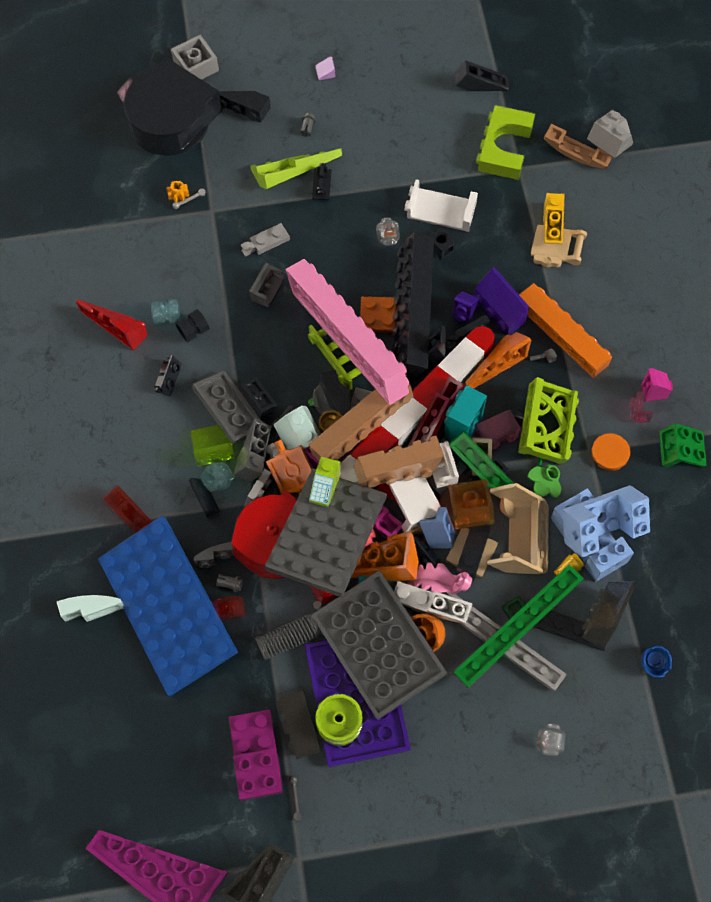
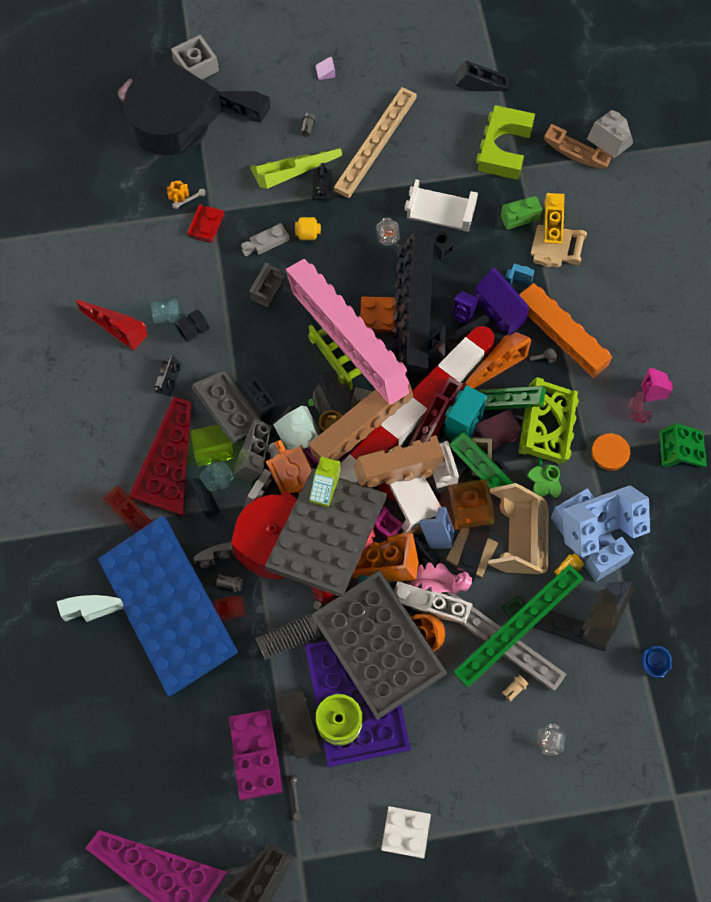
none -> dark red wing [129,396,192,517]
none -> red plate [187,204,224,243]
none -> yellow head [295,217,321,240]
none -> tan plate [334,87,417,198]
none -> white plate [381,806,431,859]
none -> green plate [477,386,546,410]
none -> bright green brick [501,195,542,230]
none -> tan pin [502,675,528,702]
none -> dark azure bracket [505,263,535,285]

